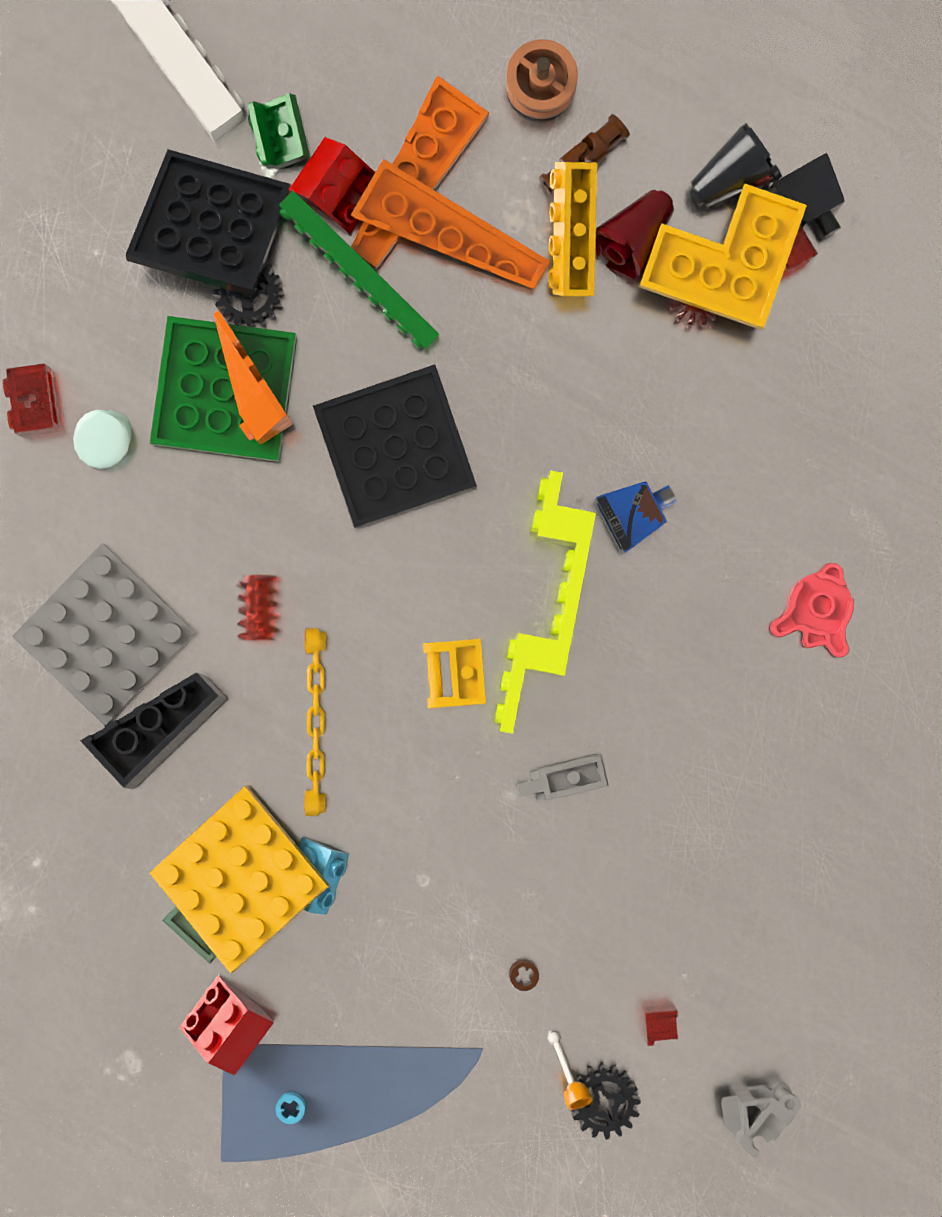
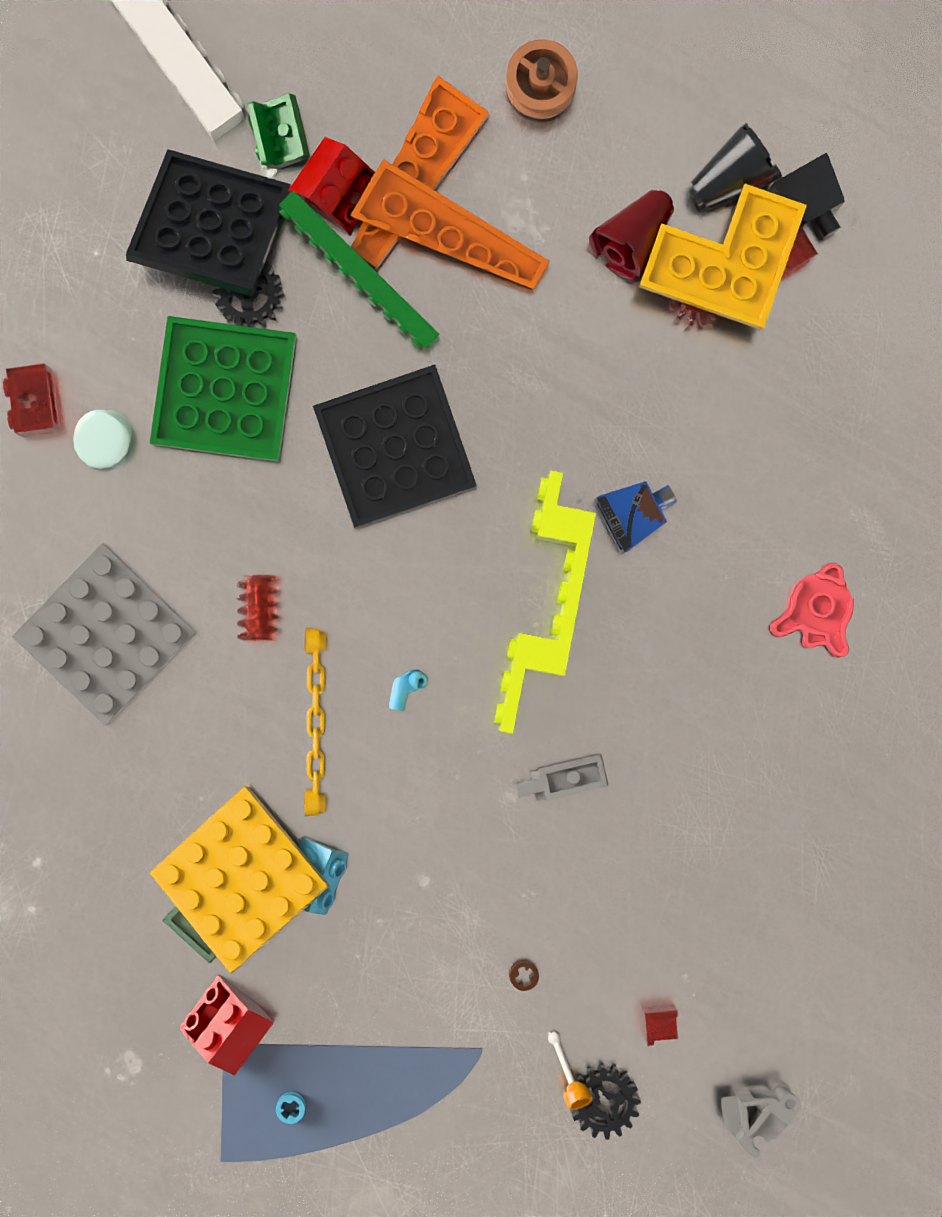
black wedge [80,672,227,789] -> none
orange wedge [214,310,293,445] -> none
yellow plate [423,639,486,708] -> none
reddish brown piece [539,114,630,197] -> none
yellow brick [548,162,597,296] -> none
none -> medium azure arm [388,670,427,711]

